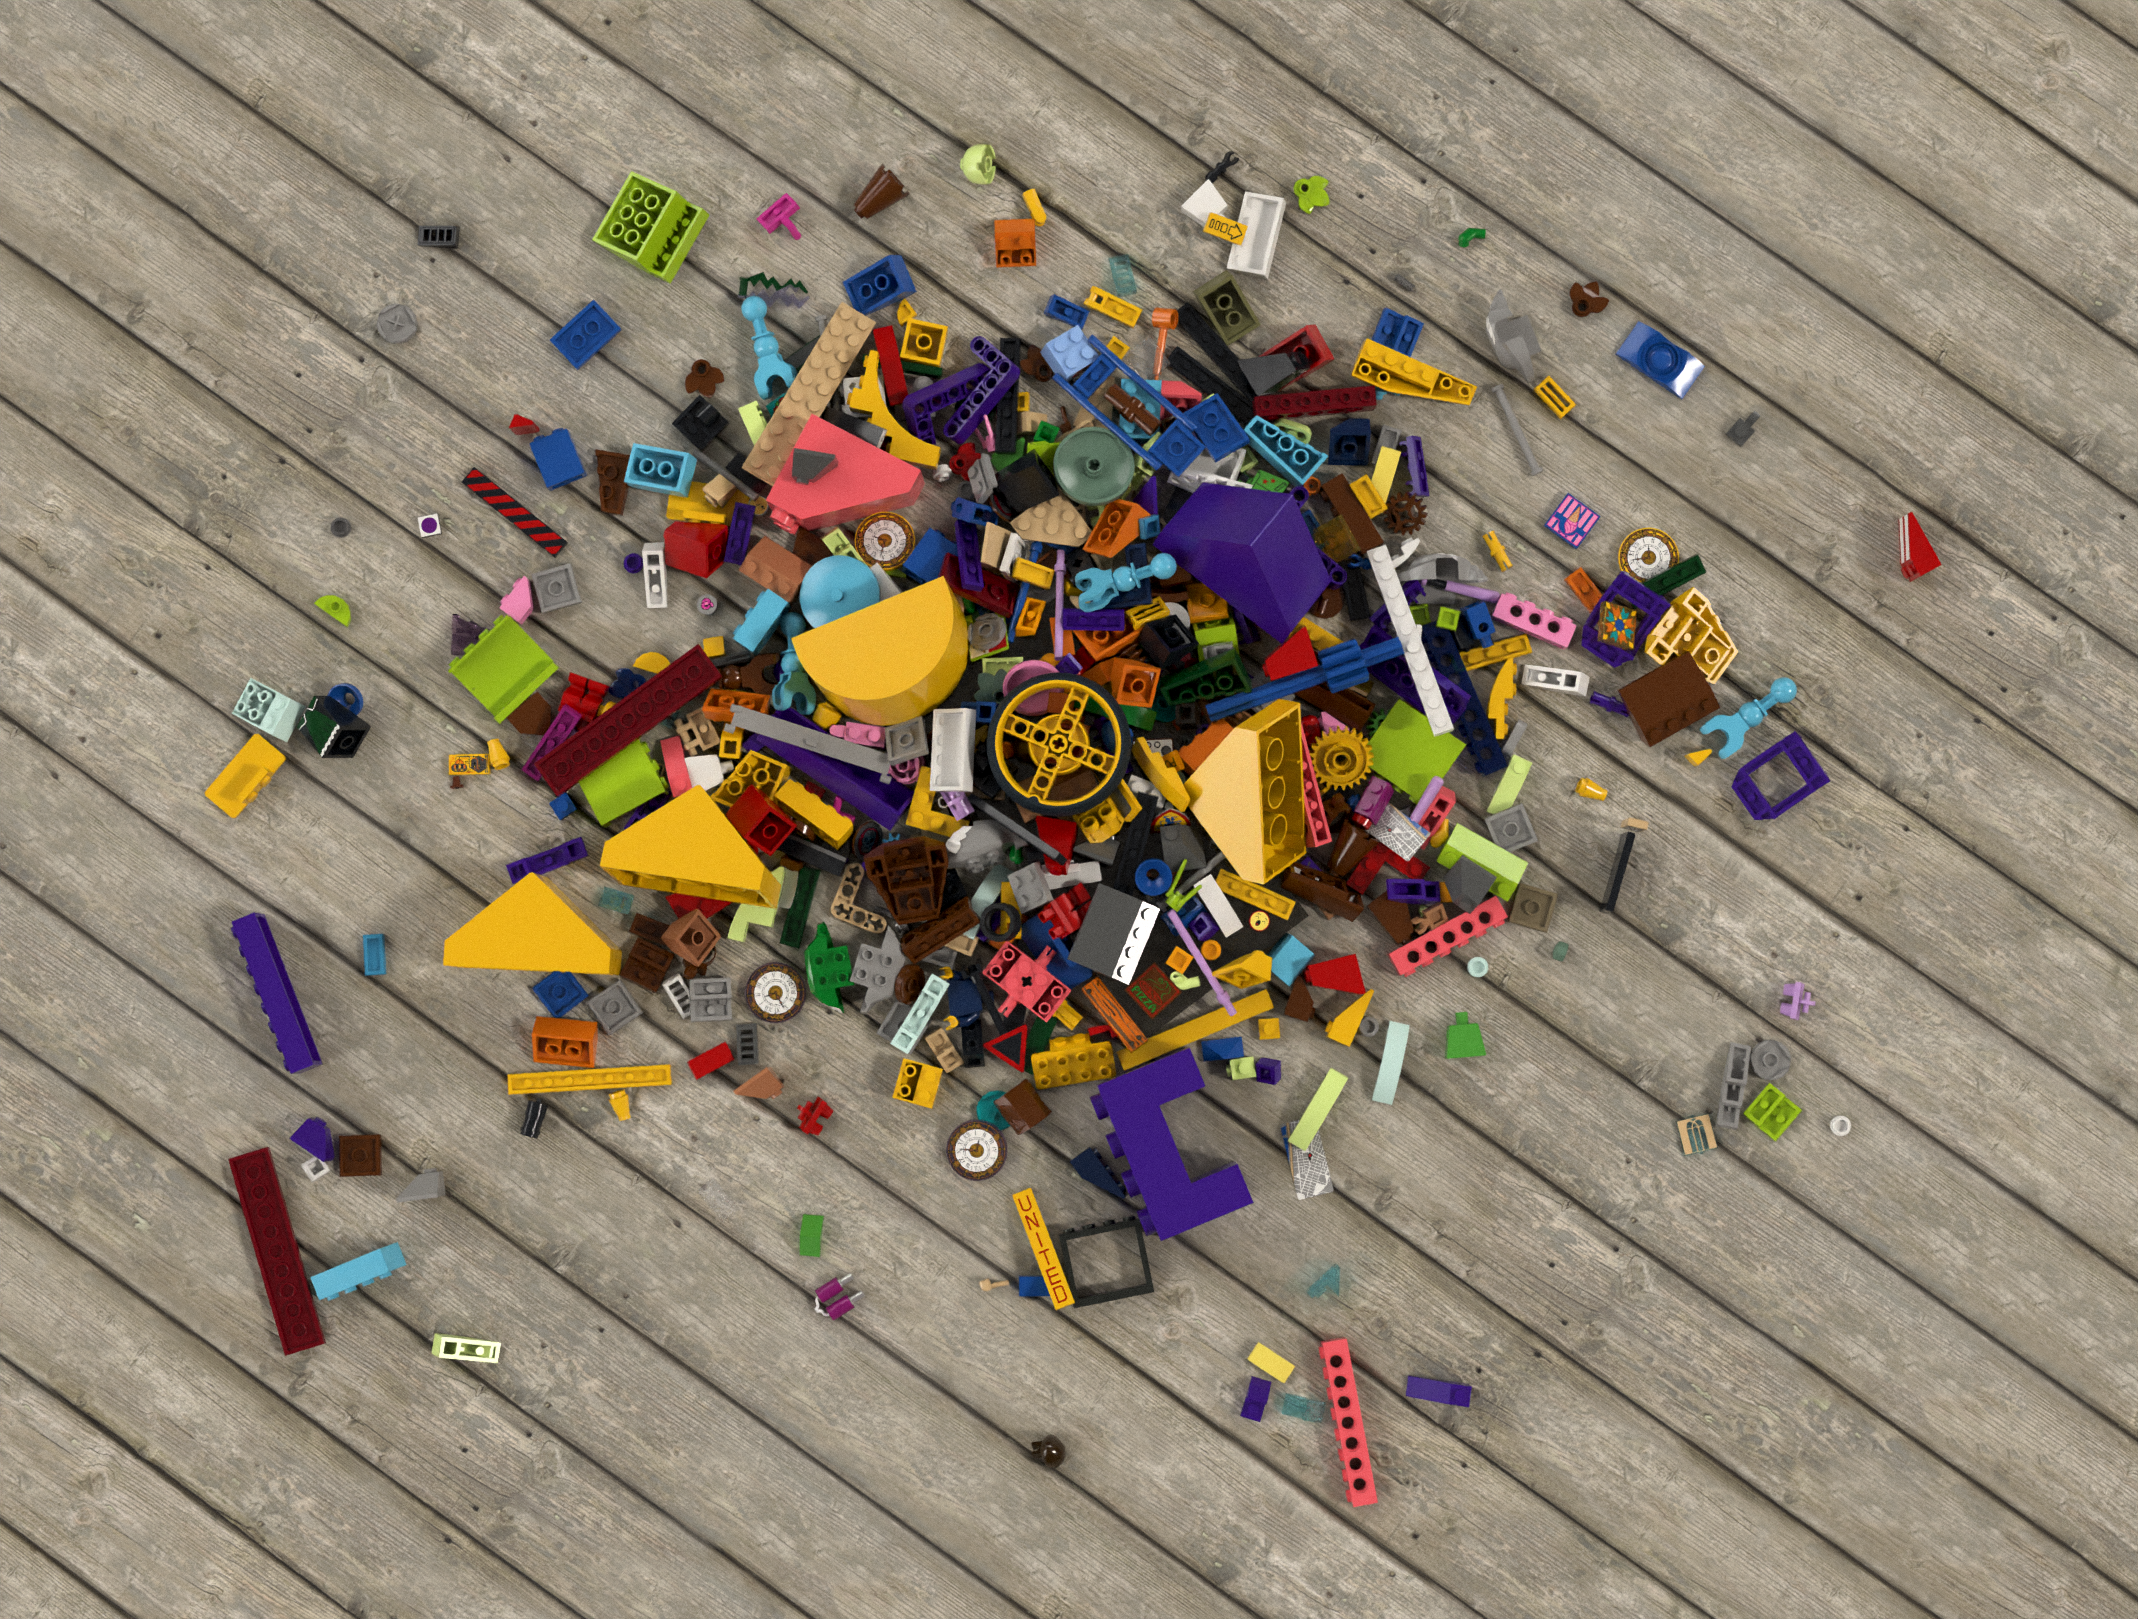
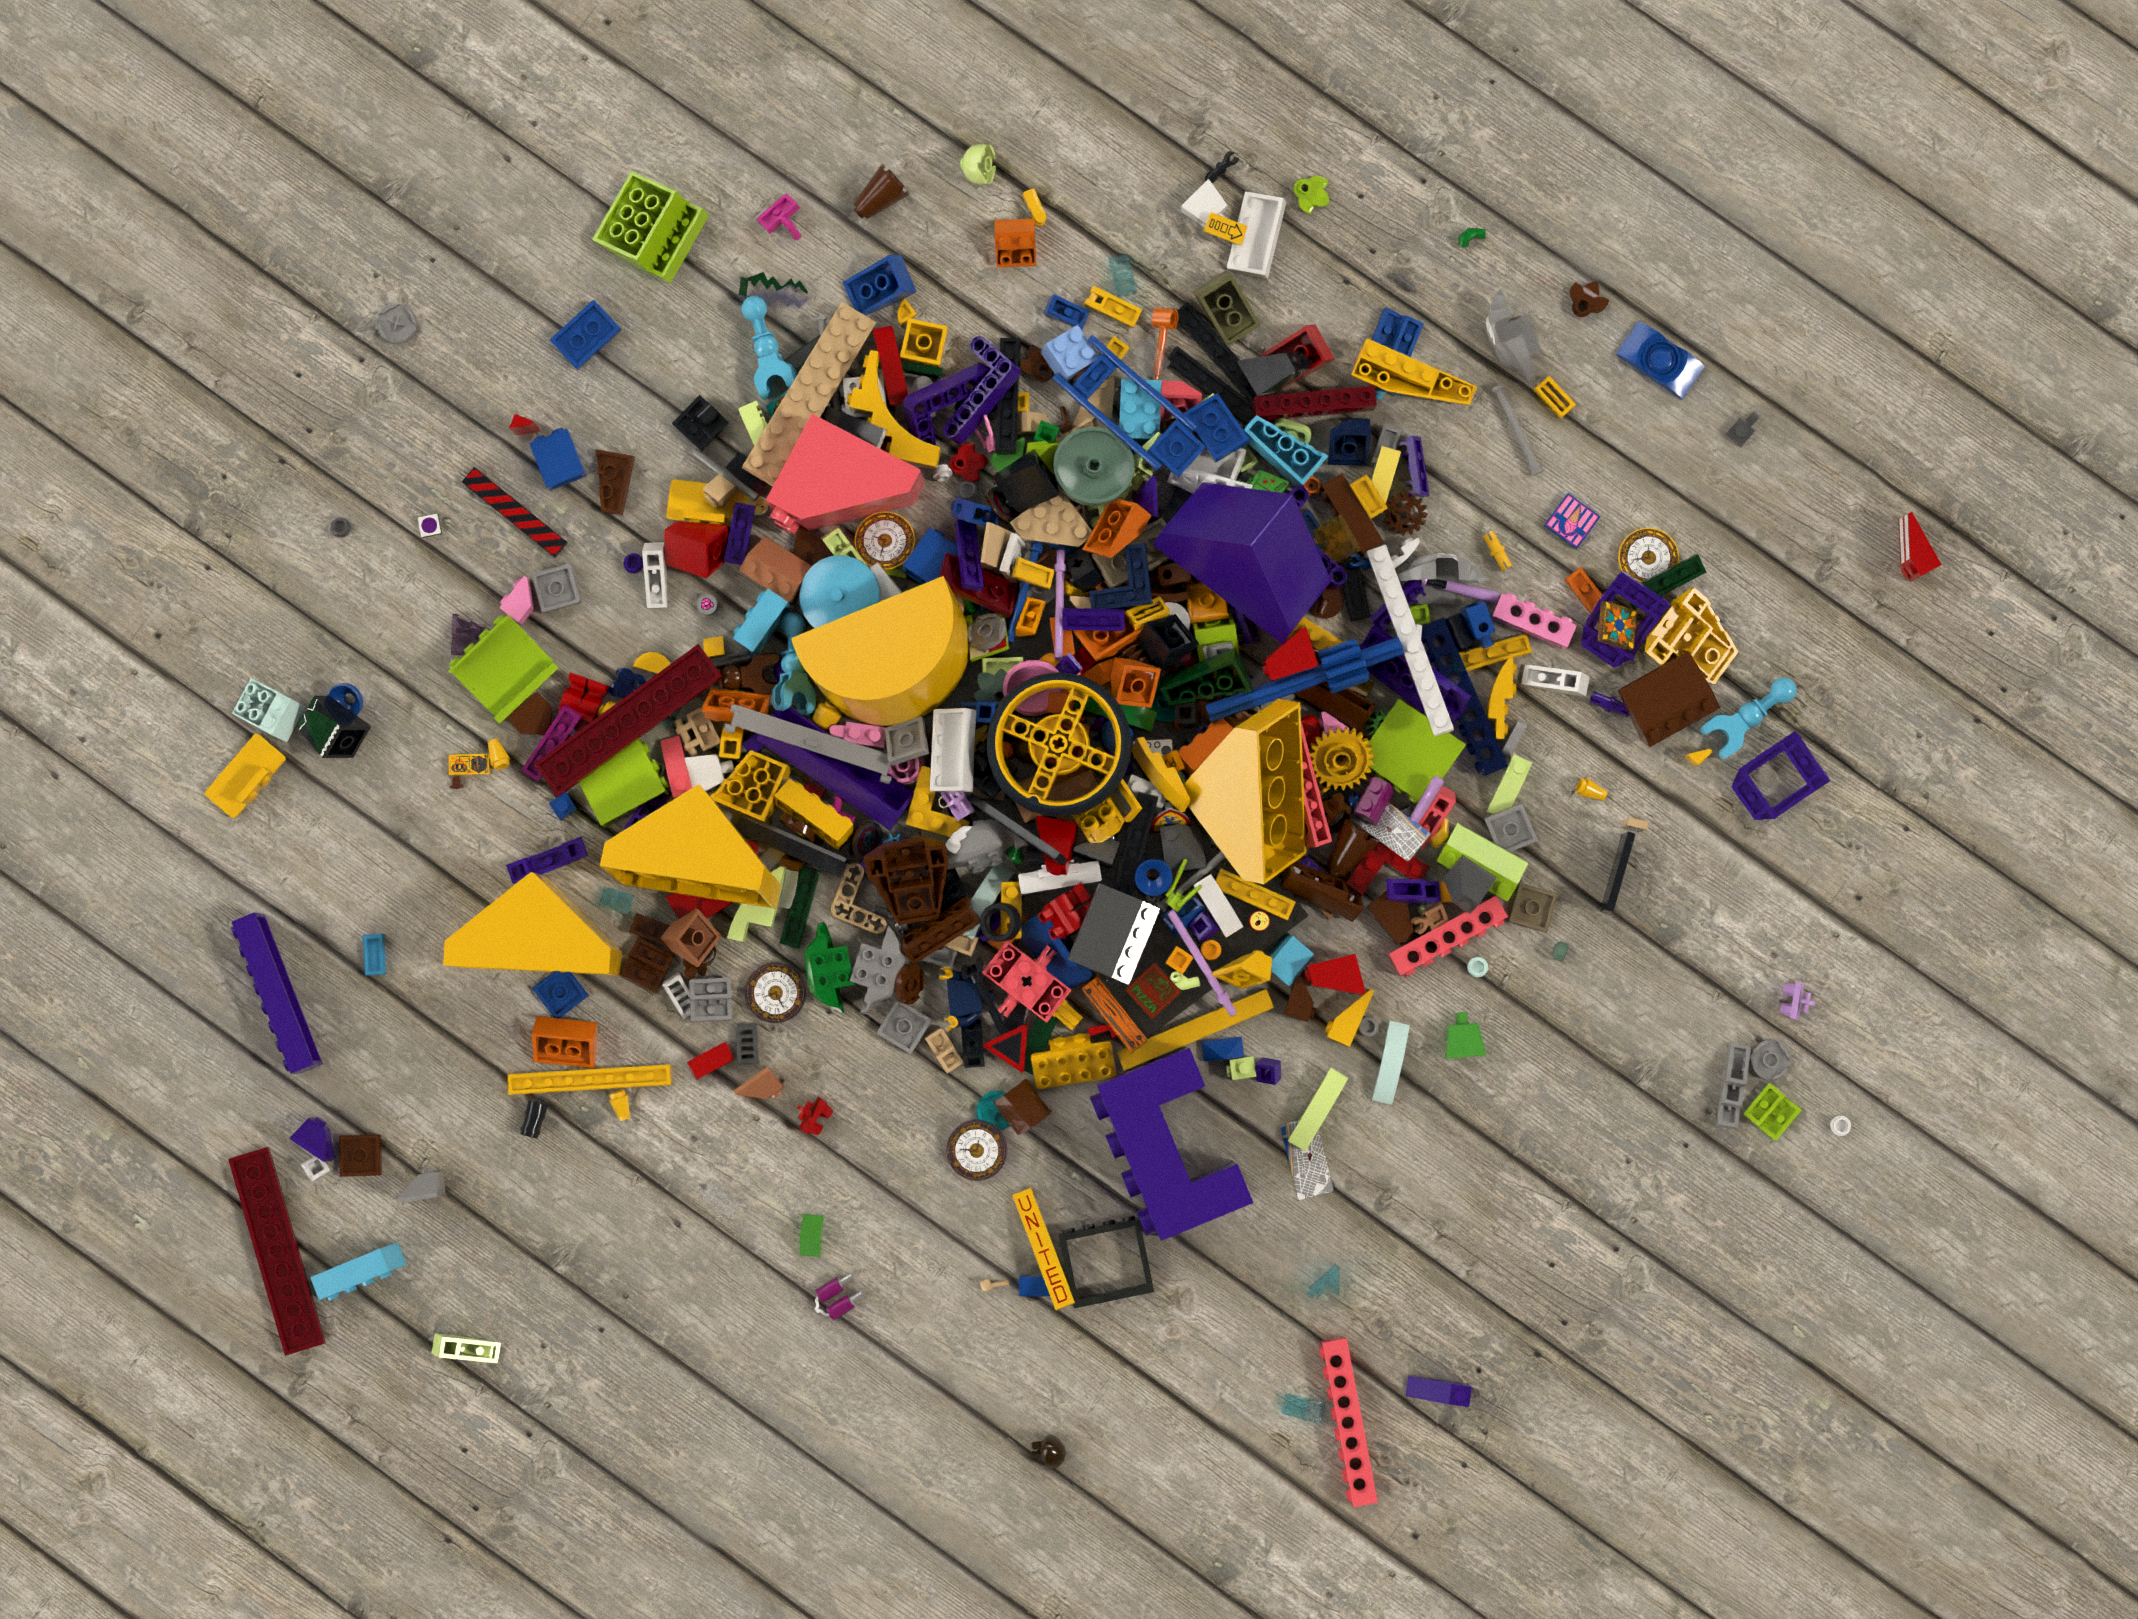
lime plate [314,595,351,627] -> none
black slope [418,226,460,249] -> none
light grey tile [586,979,643,1036] -> none
medium azure brick [624,443,697,498] -> none
reddish brown plate [685,359,725,399] -> none
red slope [725,784,797,856] -> none
dark grey slope [792,448,838,485] -> none
light aqua slope [890,973,950,1054] -> none
yellow slope [892,1058,944,1109] -> none
light grey plate [967,453,998,504] -> none
light grey plate [1007,862,1053,914] -> none
dark blue slope [1070,1146,1127,1199] -> none
medium azure piece [1075,553,1177,612] -> none
reddish brown piece [1104,384,1161,436] -> none
dark azure tile [1139,514,1160,539] -> none
dark purple slope [1240,1376,1271,1422] -> none
light yellow slope [1247,1342,1295,1383] -> none
yellow plate [1258,1018,1280,1040] -> none
red tile [1351,813,1372,830] -> none
lime tile [1435,606,1460,632] -> none
piece [1676,1113,1718,1156] -> none

